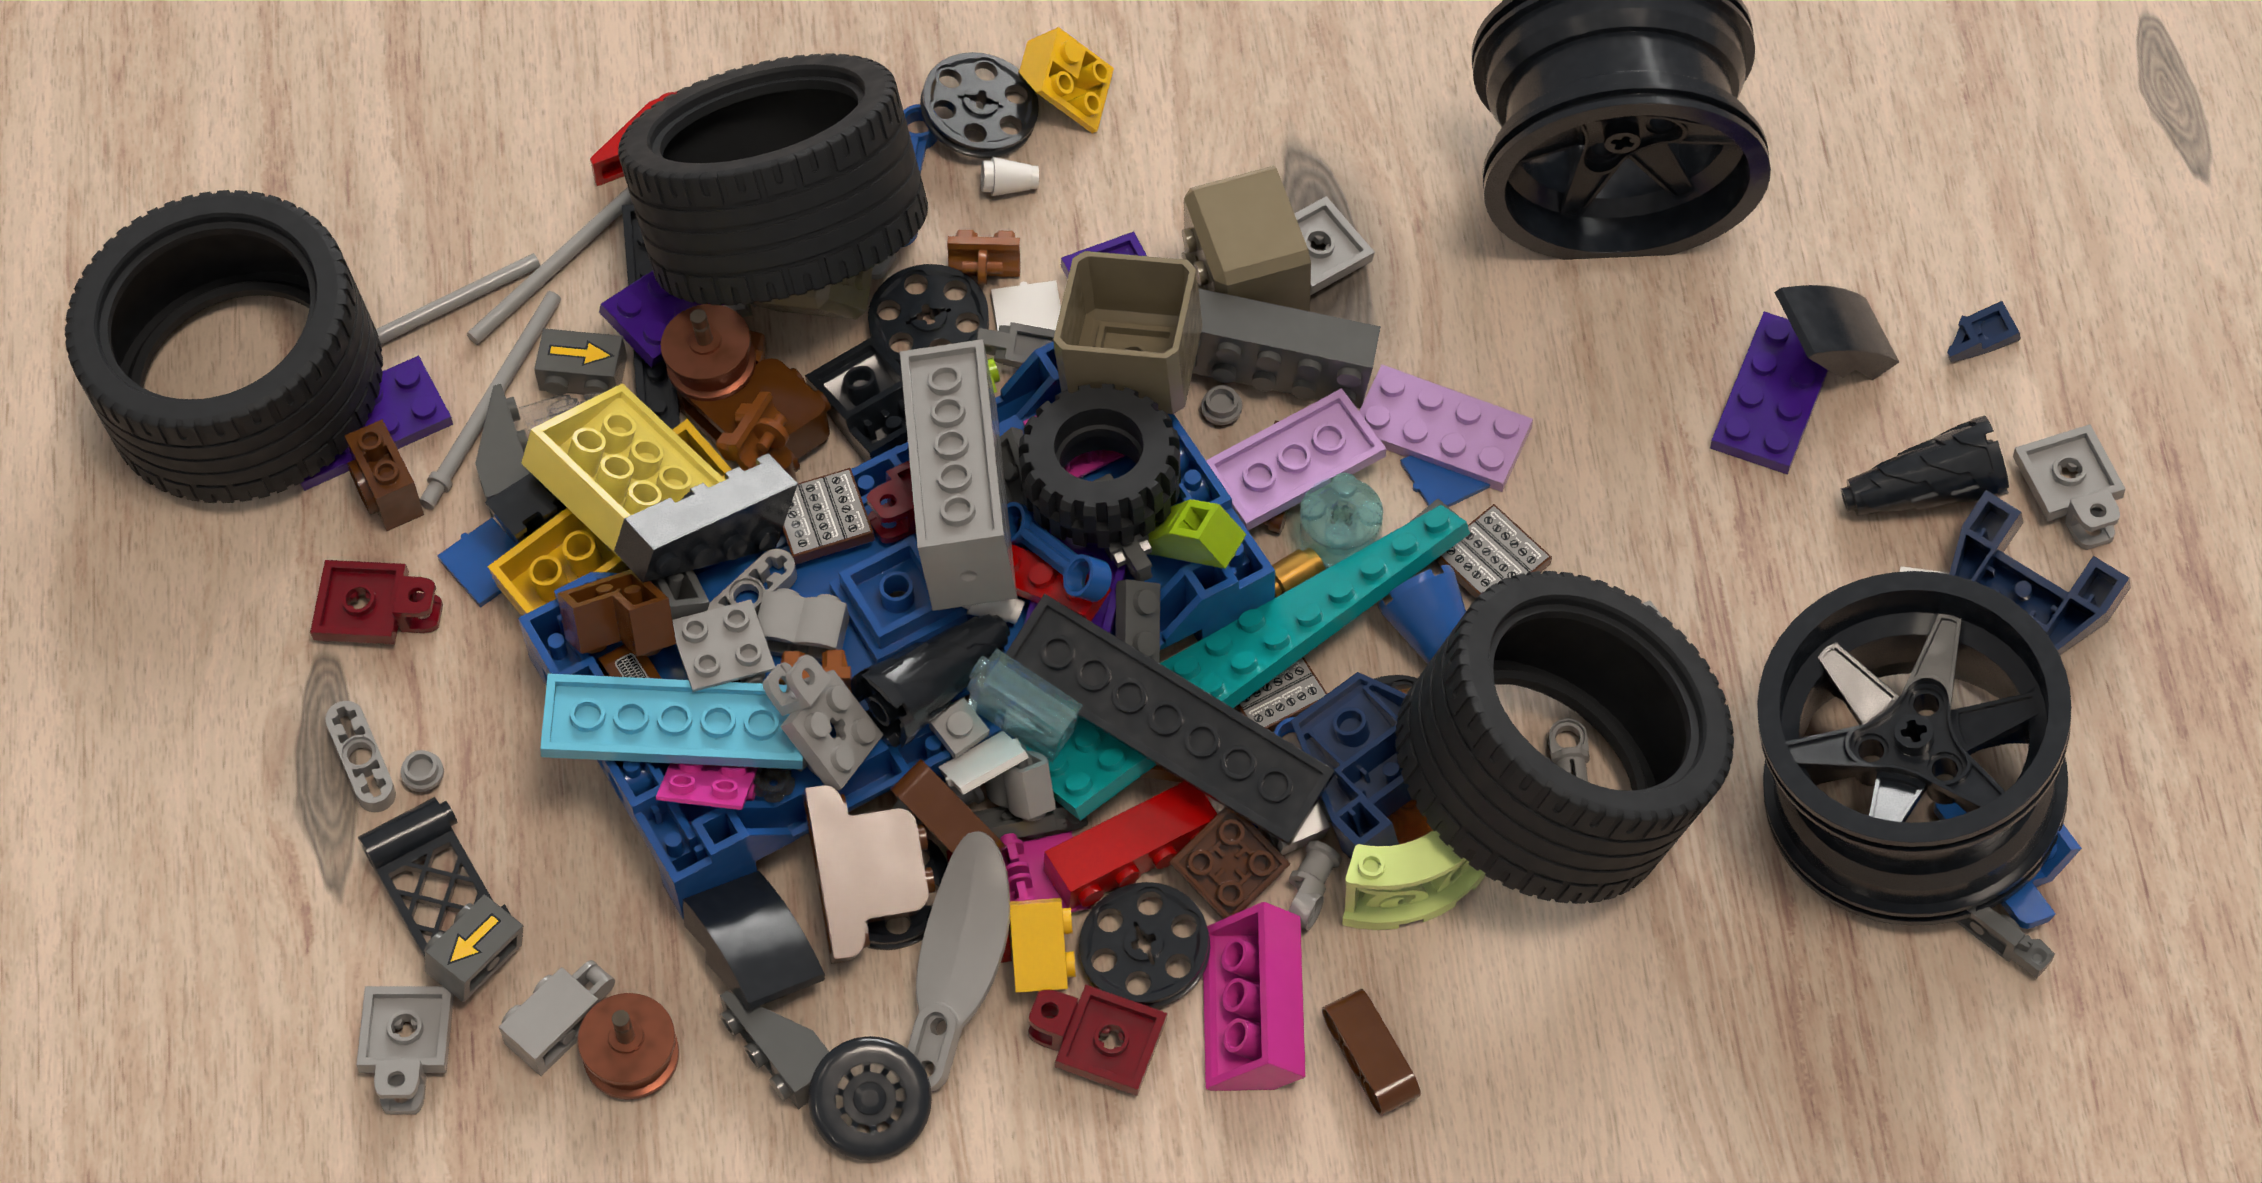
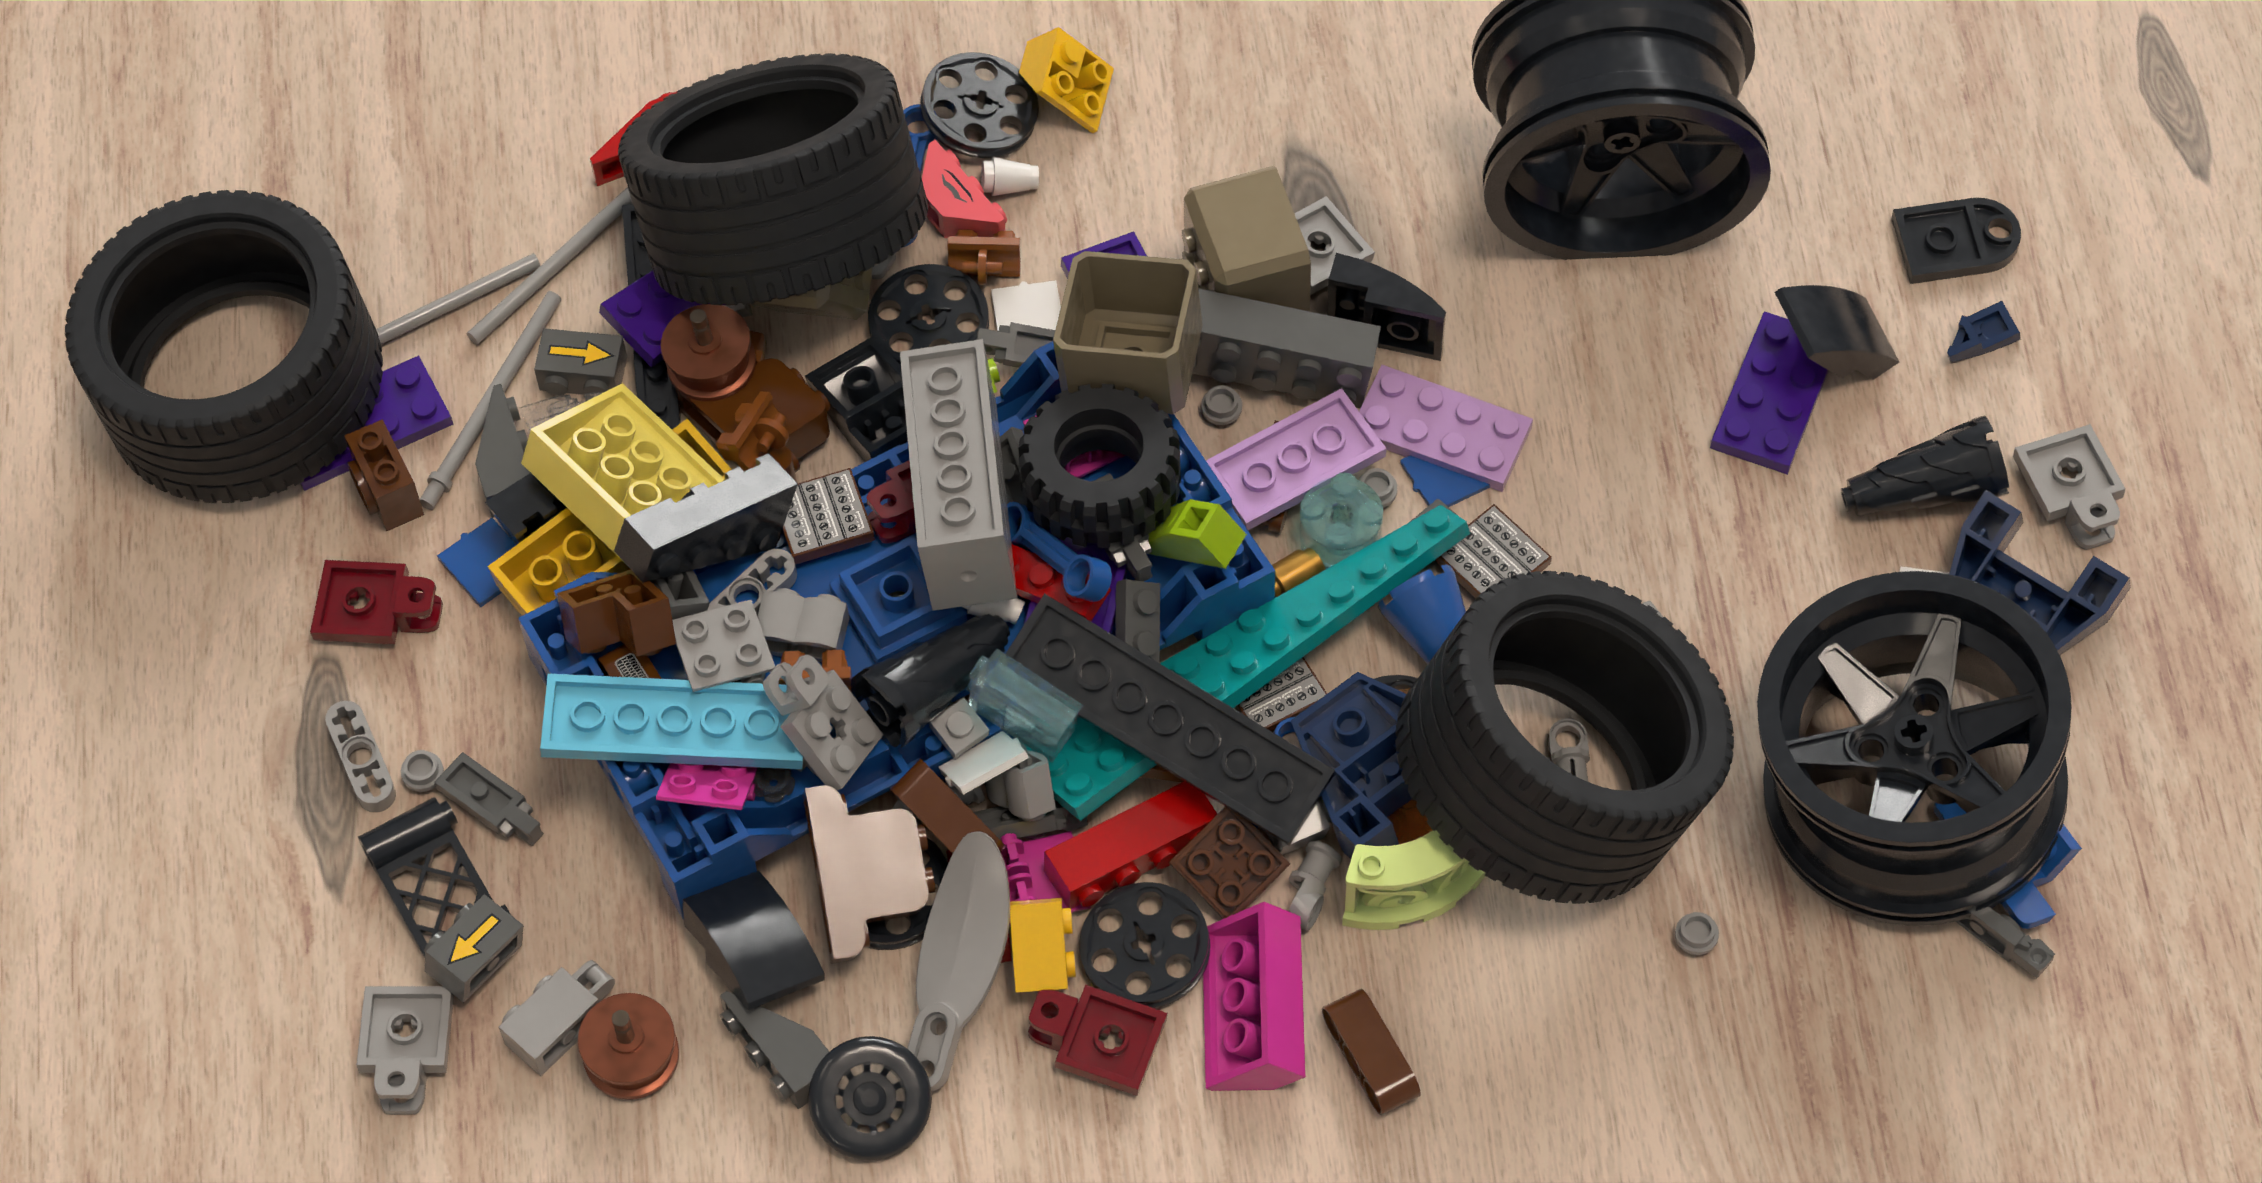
none -> dark grey hinge [434,752,544,846]
none -> coral slope [922,139,1007,238]
none -> black slope [1327,253,1446,361]
none -> light grey plate [1356,468,1397,508]
none -> light grey plate [1675,912,1719,955]
none -> black tile [1891,198,2021,284]

